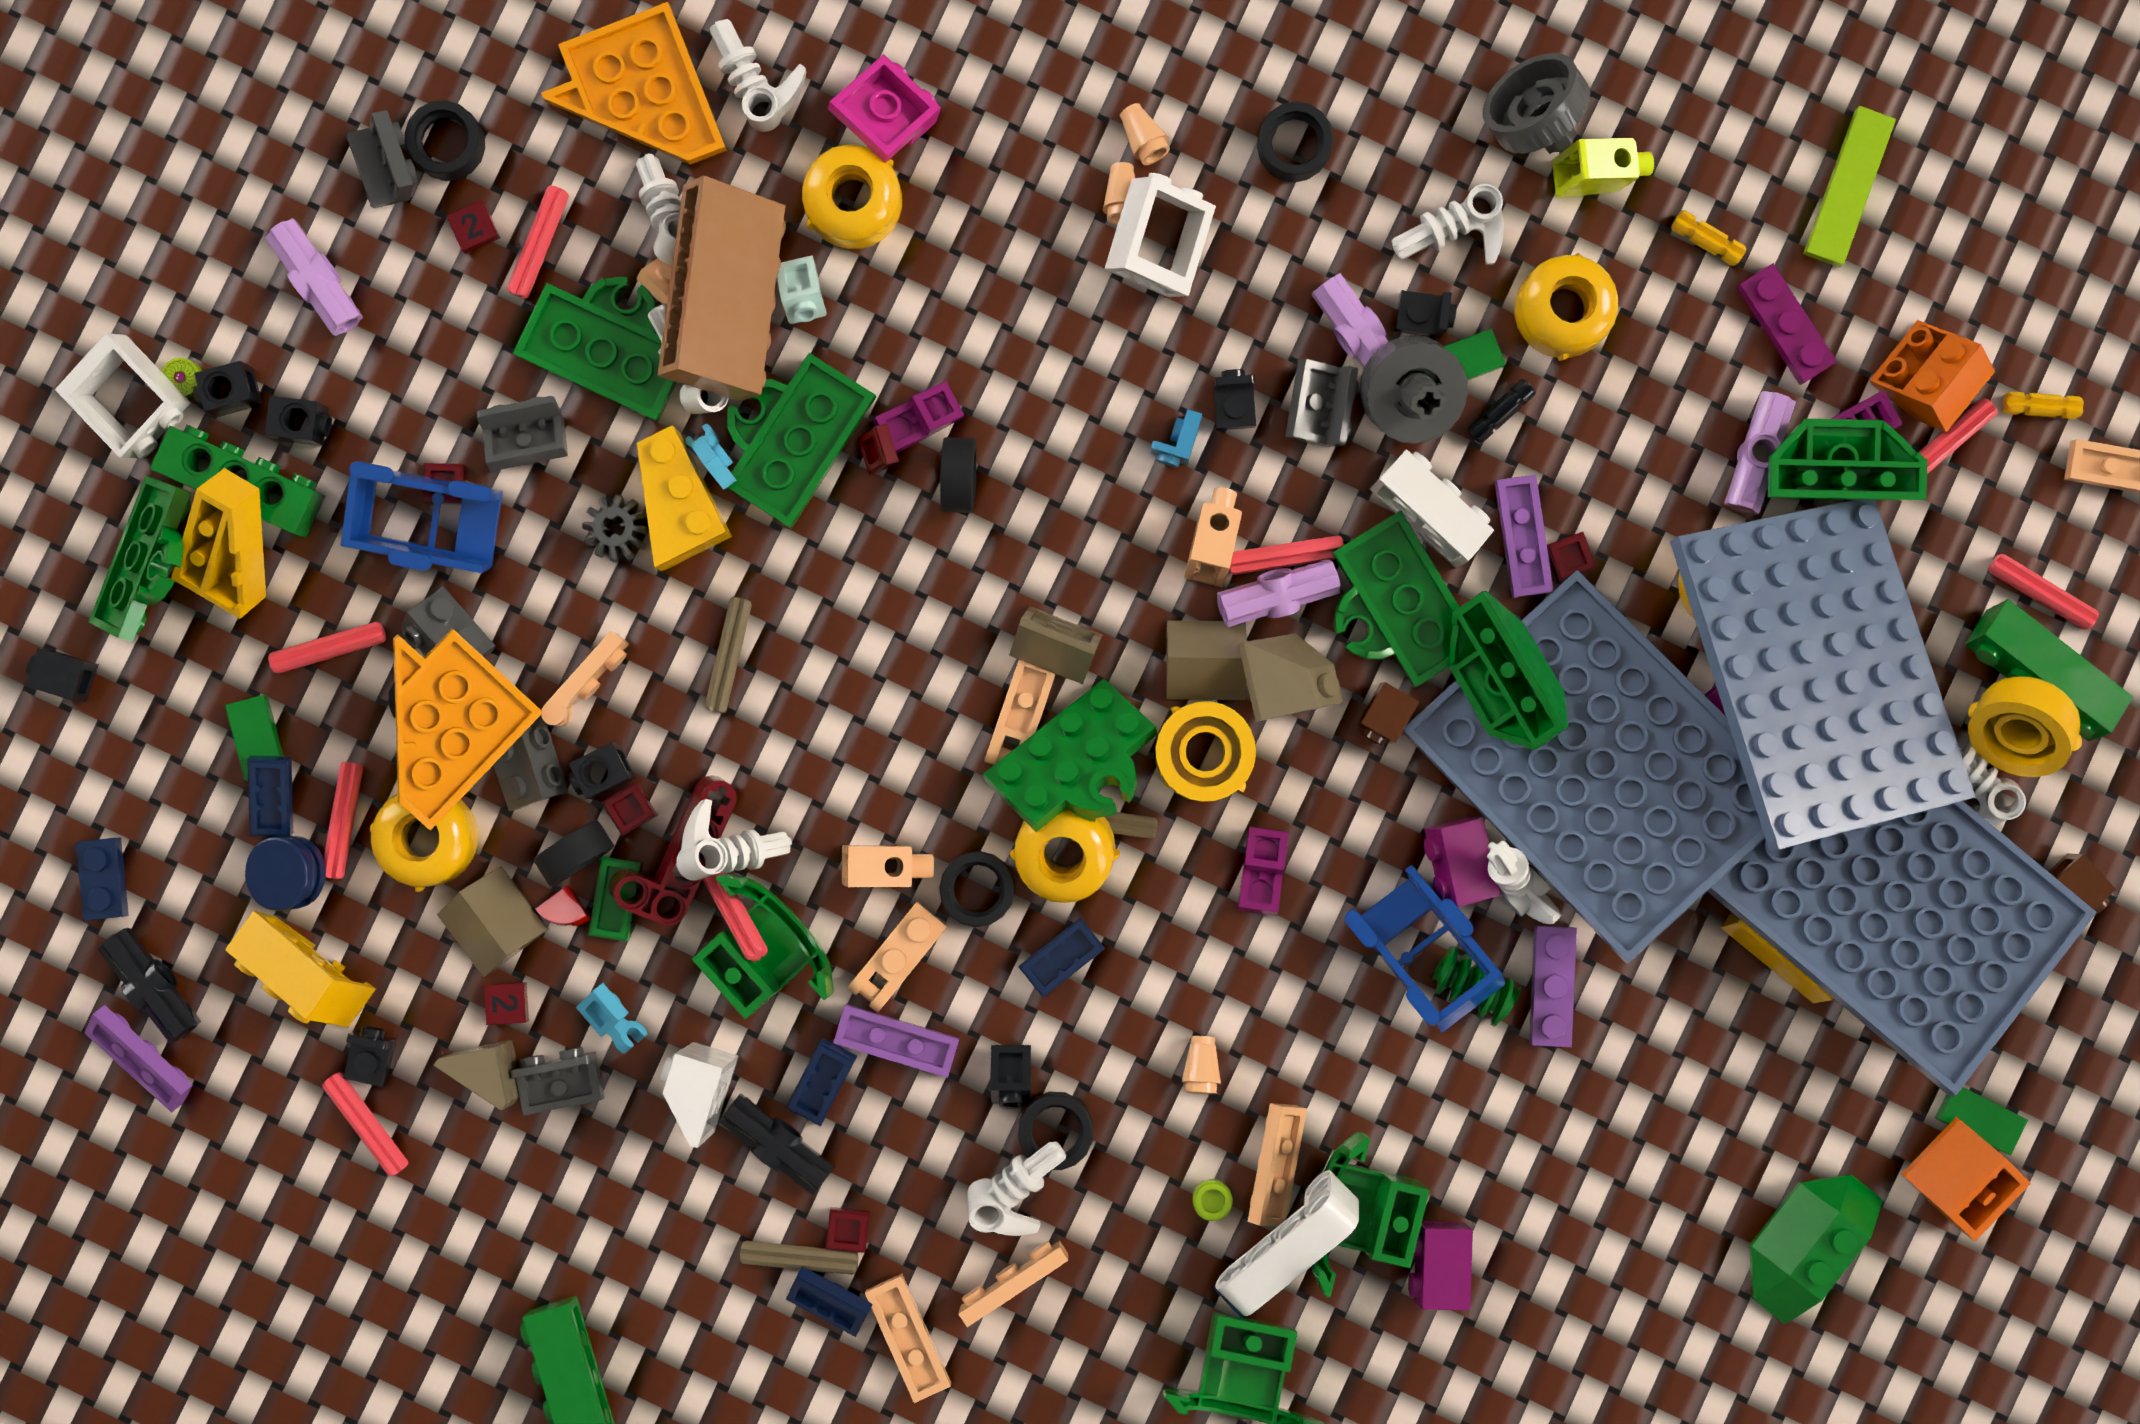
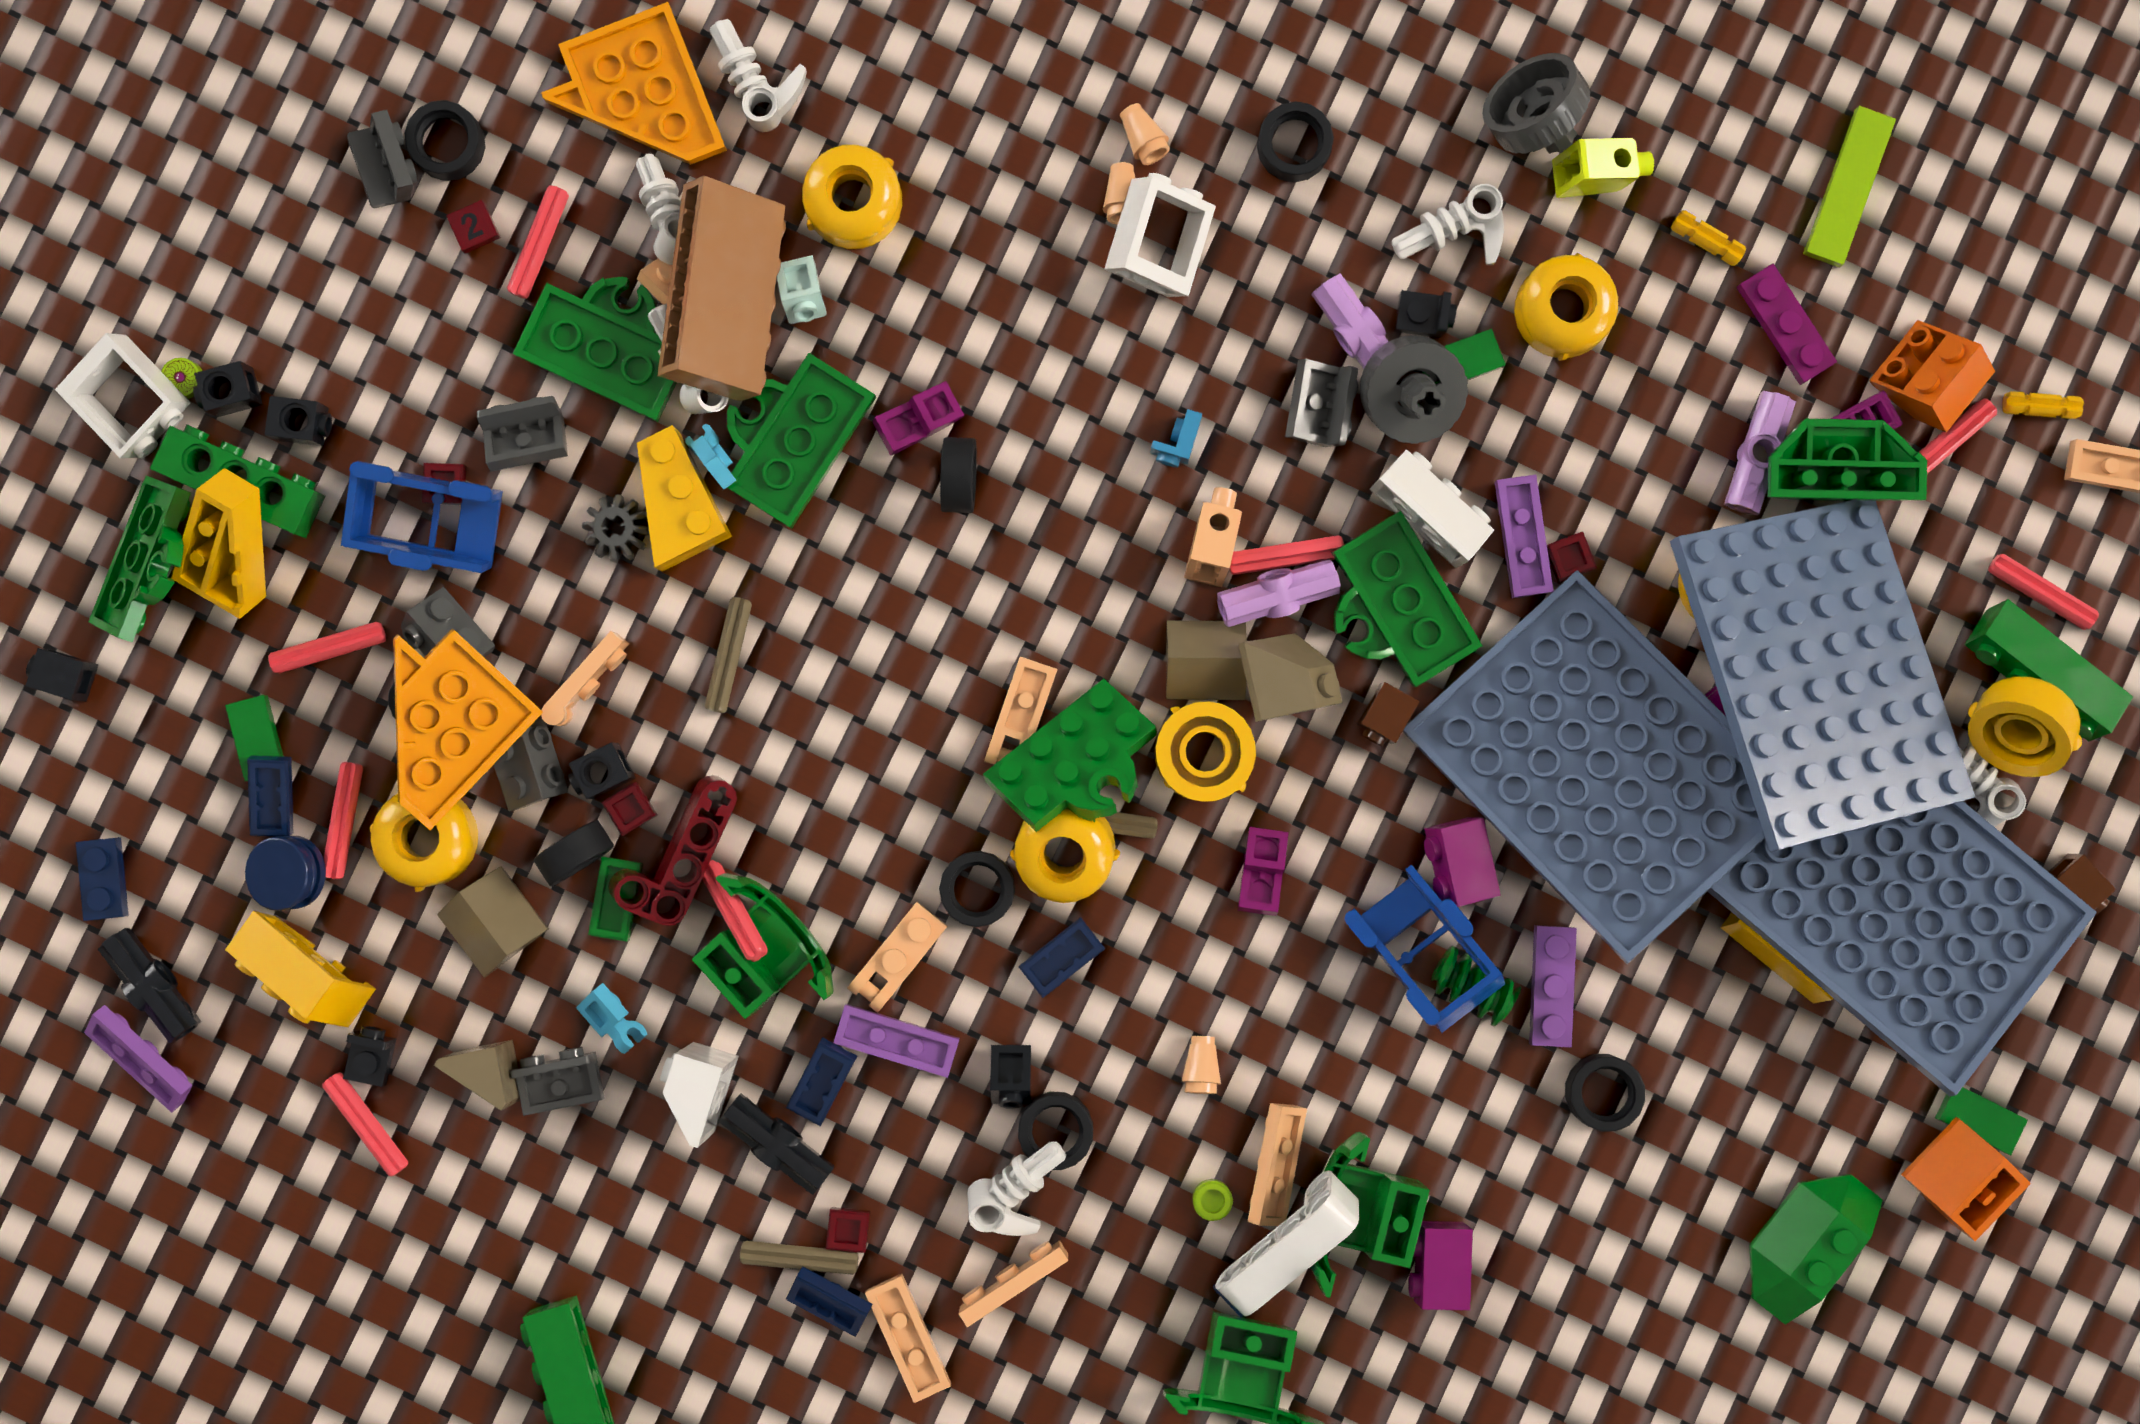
lavender piece [265,218,363,336] -> none
dark red tile [484,982,529,1025] -> none
tile [535,885,591,926] -> none
white piece [677,799,792,881] -> none
dark pink plate [828,54,941,163] -> none
light nougat torso [842,845,934,887] -> none
dark red tile [858,424,899,475] -> none
dark tan slope [1009,606,1103,684] -> none
black bracket [1213,369,1256,430] -> none
green wedge [1449,591,1568,750] -> none
black axle [1467,379,1536,444] -> none
white piece [1487,841,1562,924] -> none
none -> black tyre [1565,1054,1645,1132]

